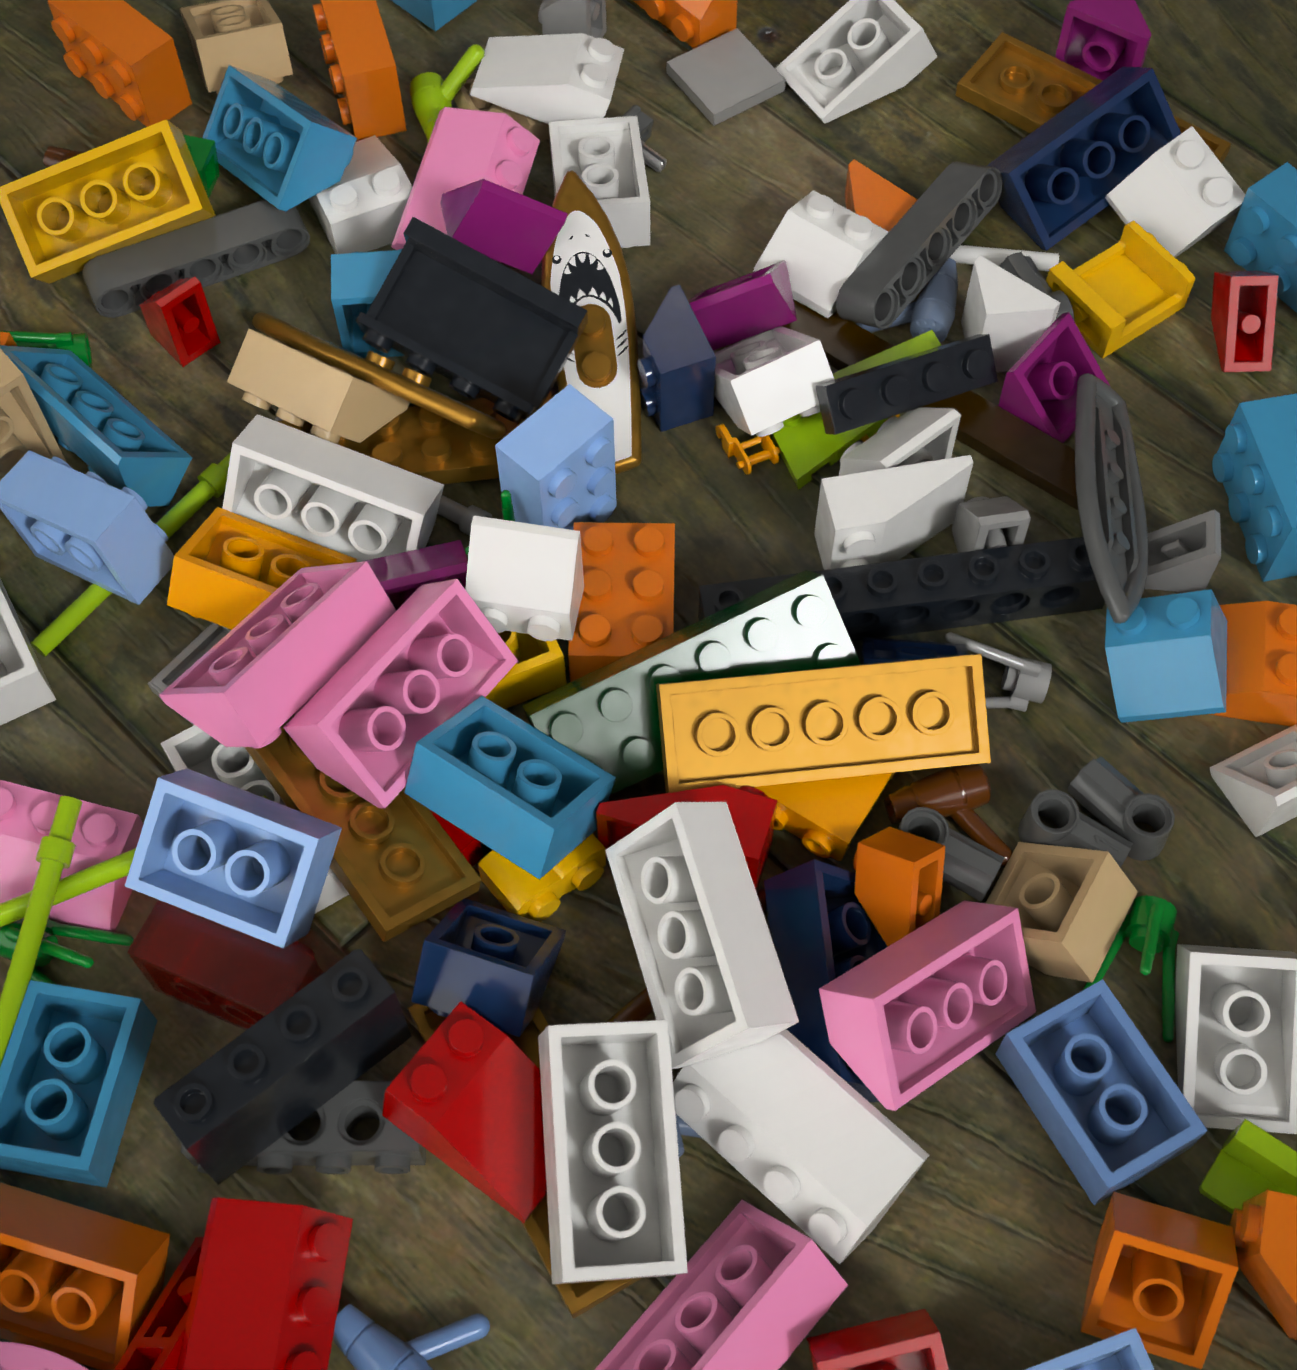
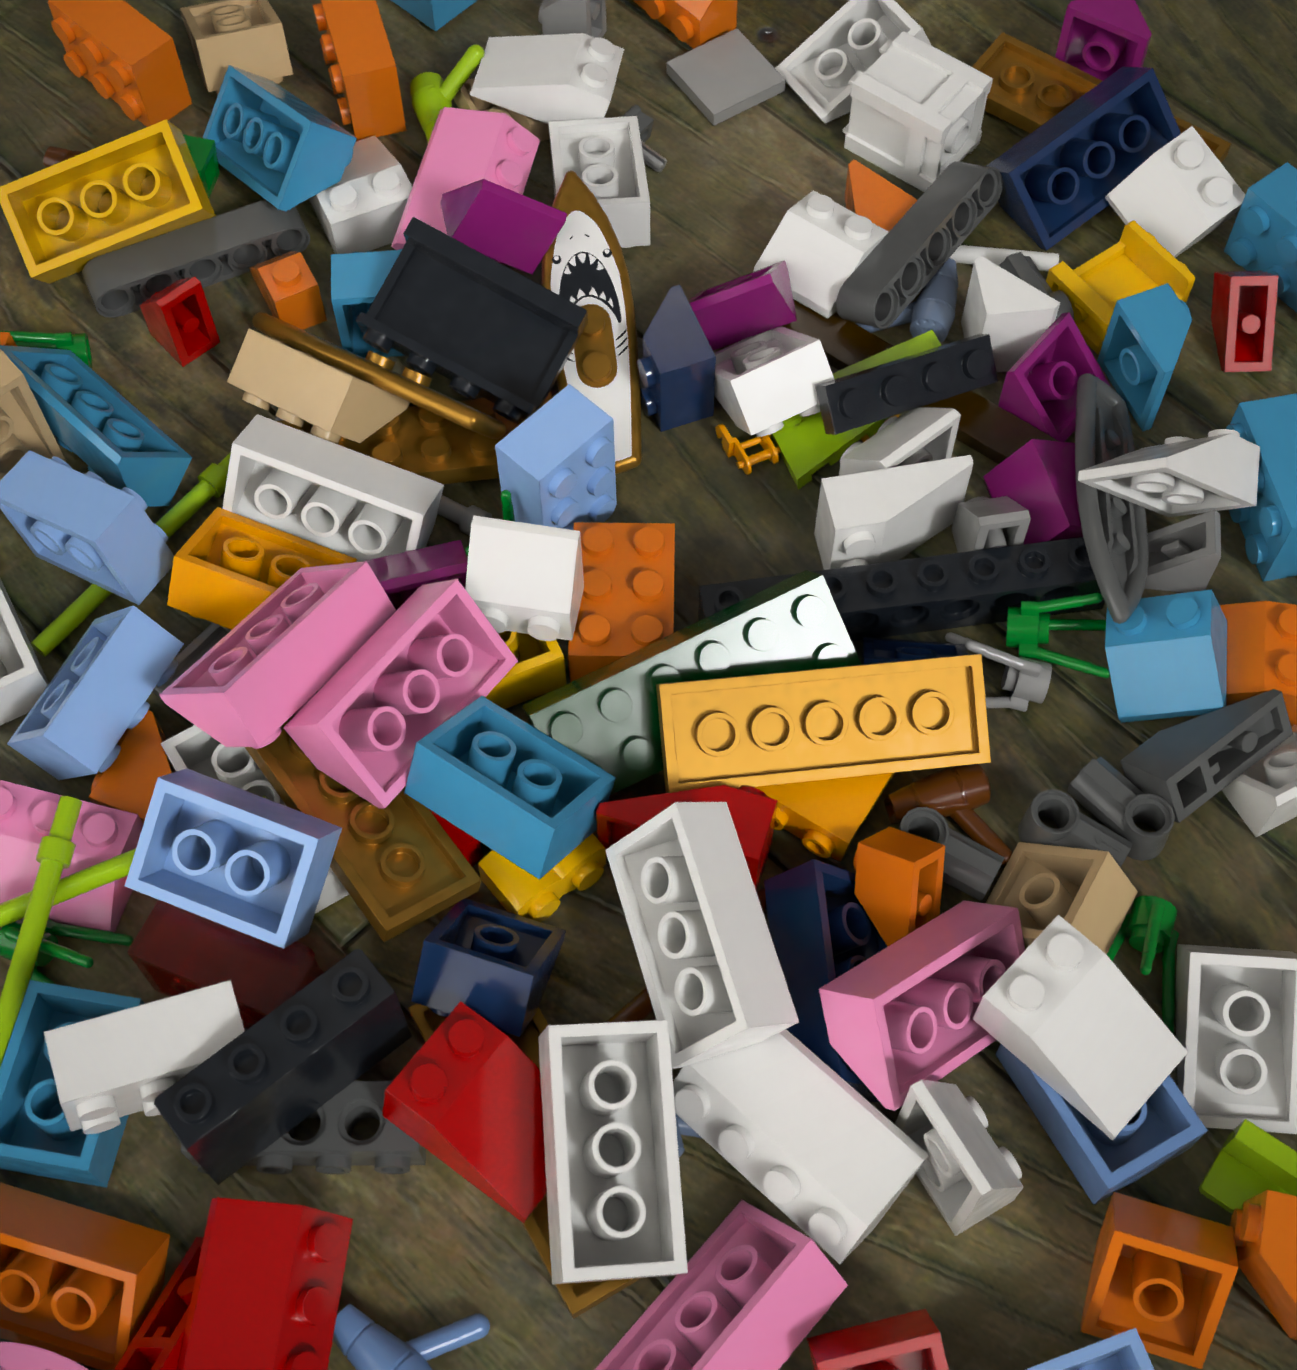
none -> light blue brick [7,605,184,780]
none -> white brick [44,980,245,1134]
none -> orange slope [89,710,175,824]
none -> orange slope [249,251,327,330]
none -> white container [843,31,993,192]
none -> white slope [895,1080,1024,1236]
none -> white slope [973,915,1188,1140]
none -> magenta slope [983,439,1083,544]
none -> green plant [1006,593,1110,678]
none -> white slope [1078,429,1260,517]
none -> dark azure slope [1097,283,1192,432]
none -> dark grey slope [1120,689,1293,823]

